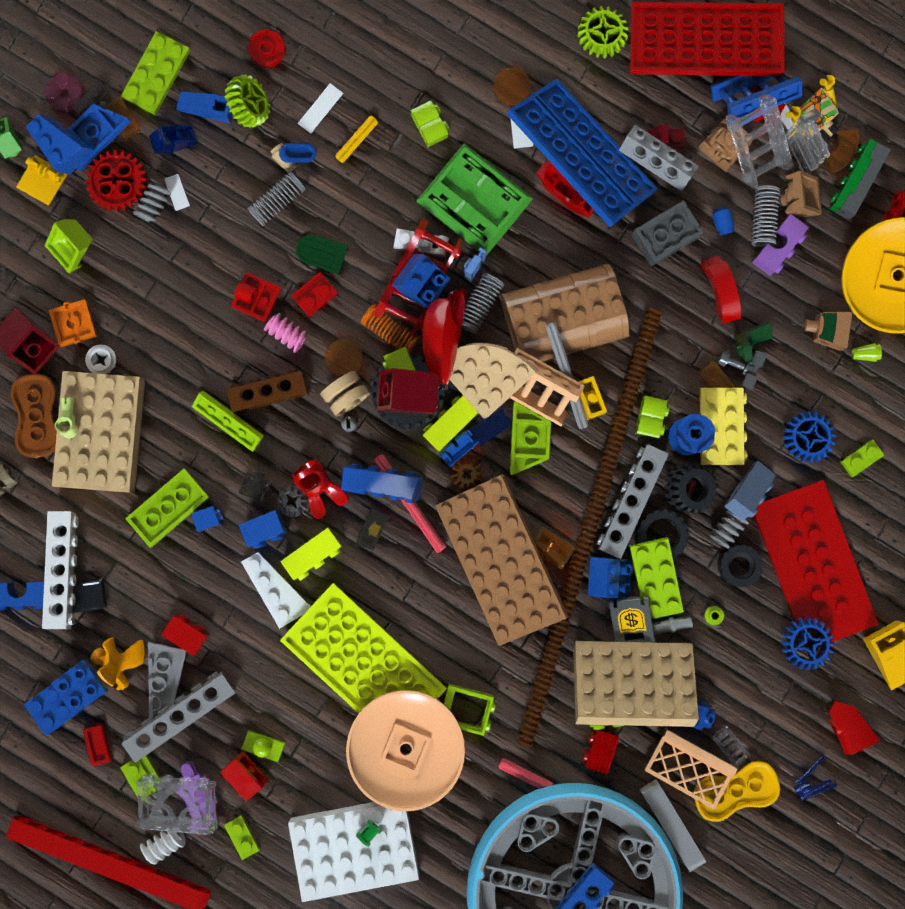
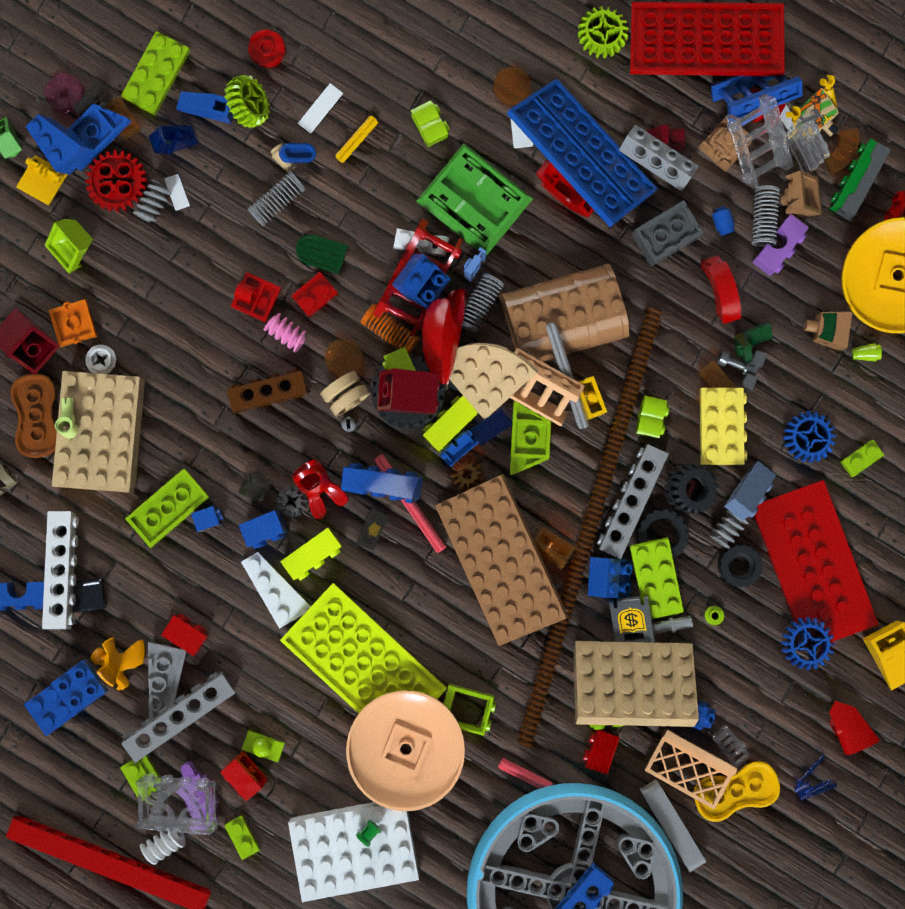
red tile [83,723,112,767] -> none
lime plate [192,390,264,452] -> none
blue piece [667,414,715,456] -> none

